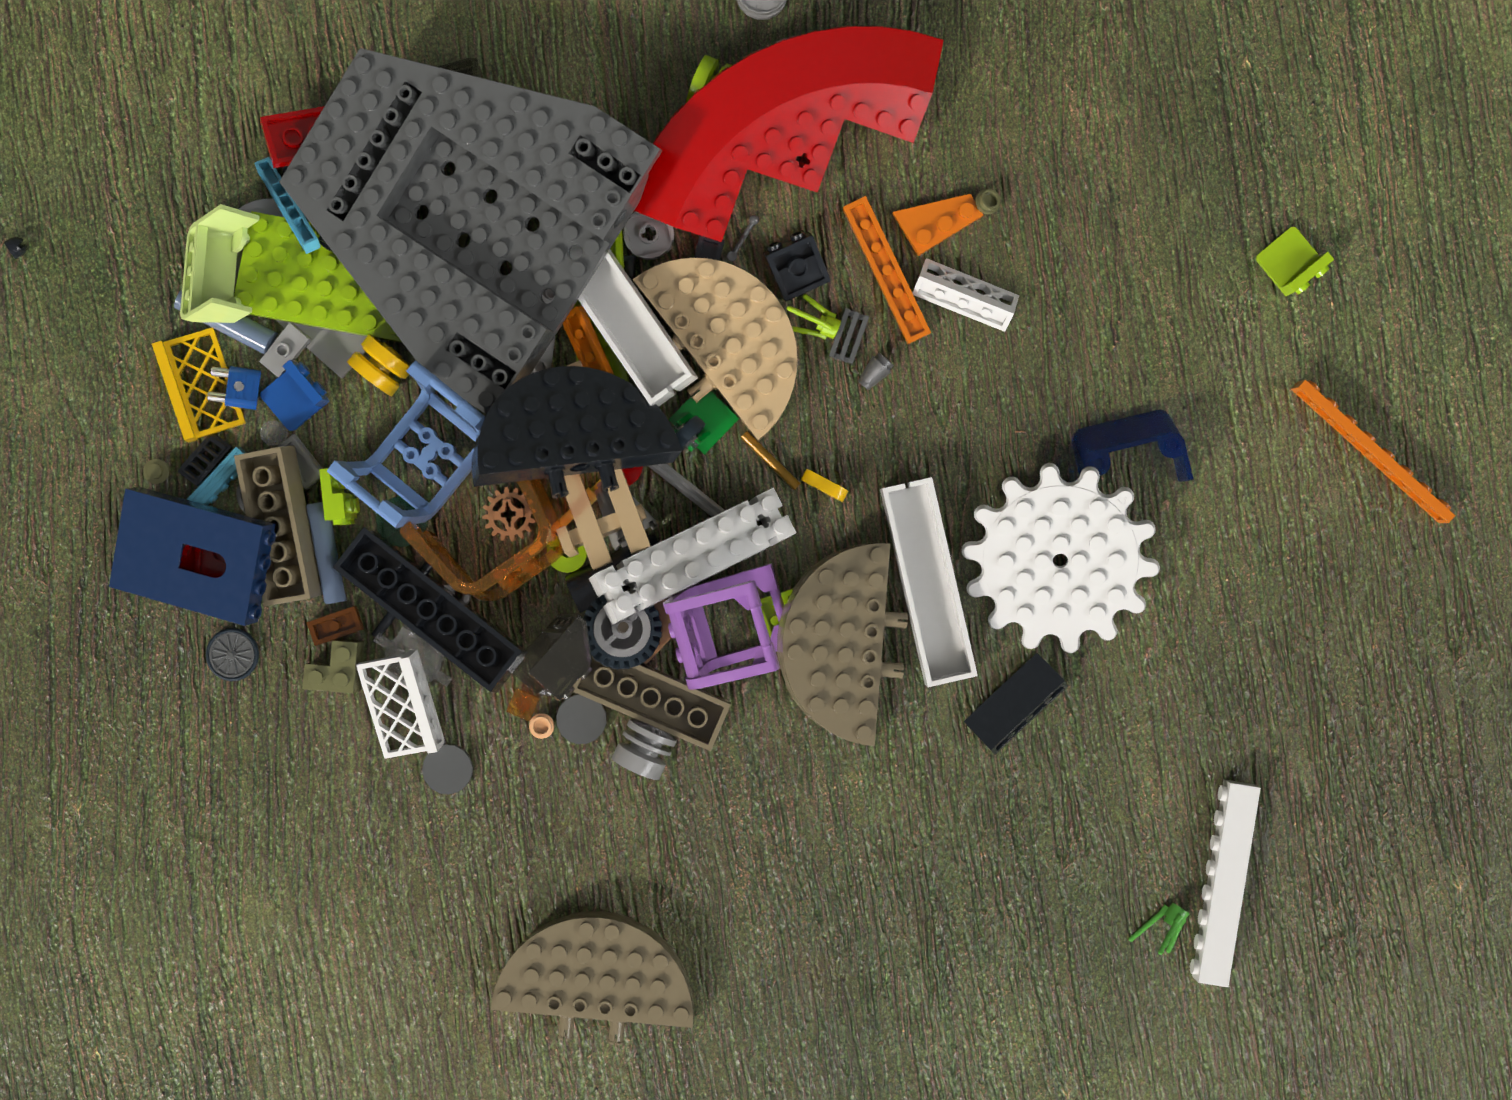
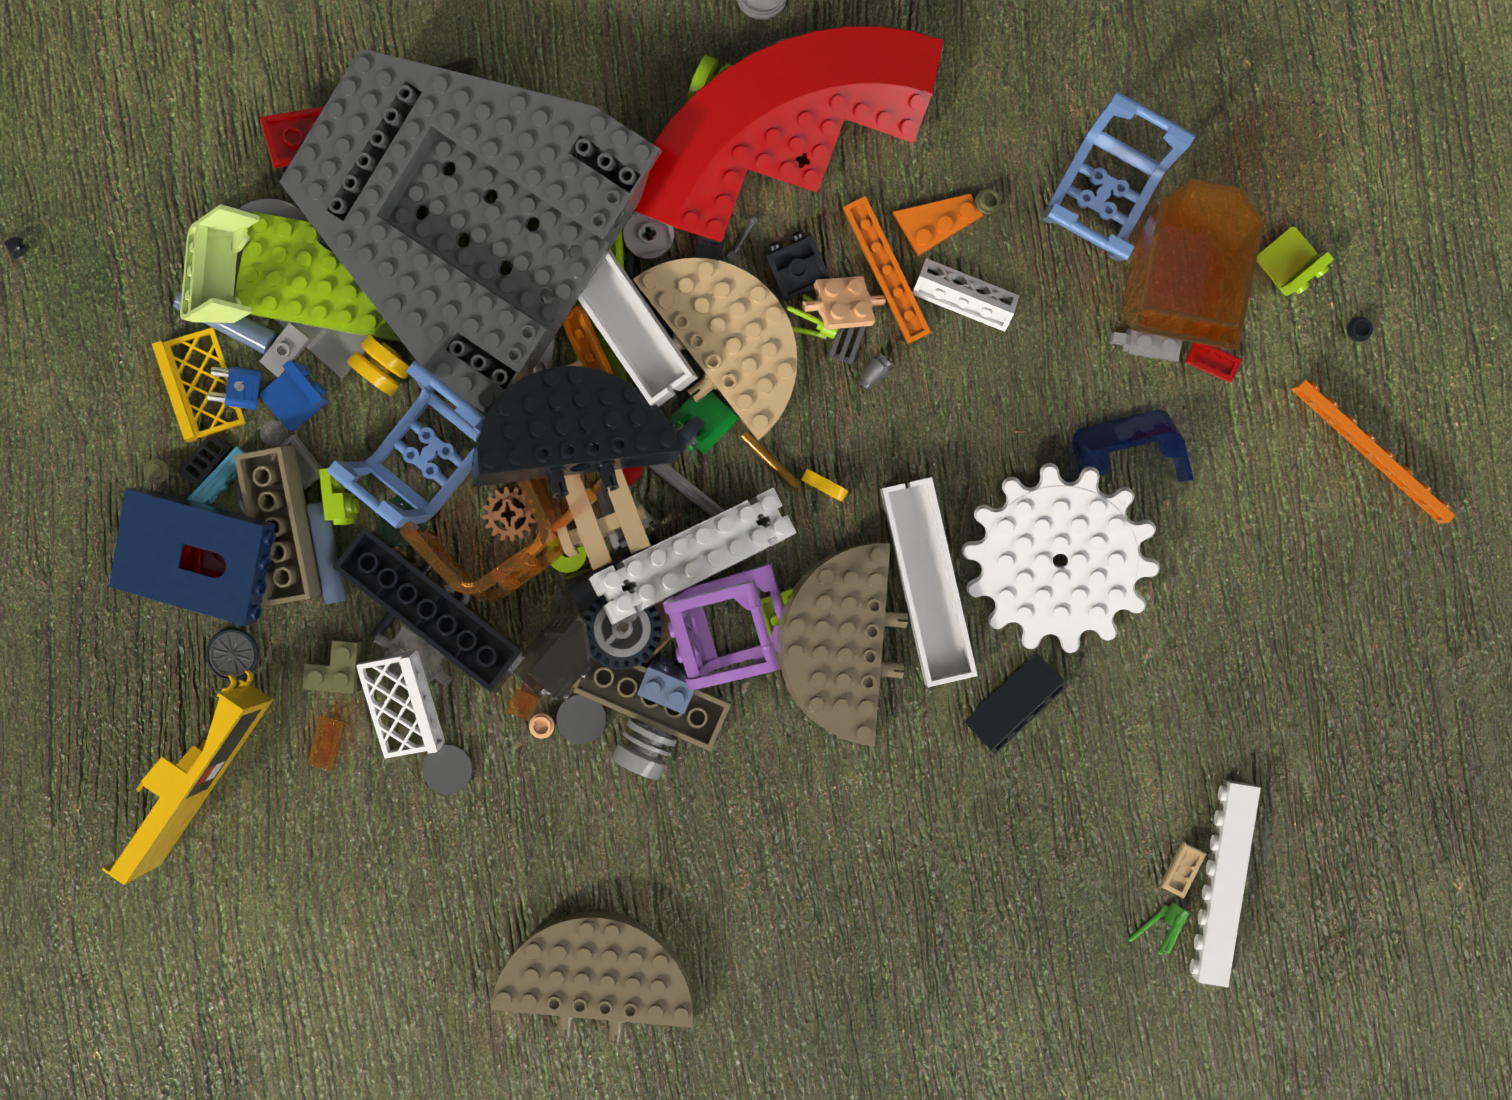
medium azure piece [254,157,321,254] -> none
reddish brown plate [306,606,364,646] -> none
none -> yellow piece [101,670,273,885]
none -> clear orange plate [307,715,346,771]
none -> sand blue bracket [637,656,695,714]
none -> light nougat plate [802,276,886,330]
none -> medium blue windscreen [1041,91,1196,261]
none -> light grey hinge [1110,328,1183,362]
none -> clear orange windscreen [1120,179,1264,351]
none -> tan plate [1160,841,1206,898]
none -> red plate [1184,339,1242,383]
none -> black plate [1346,316,1373,342]

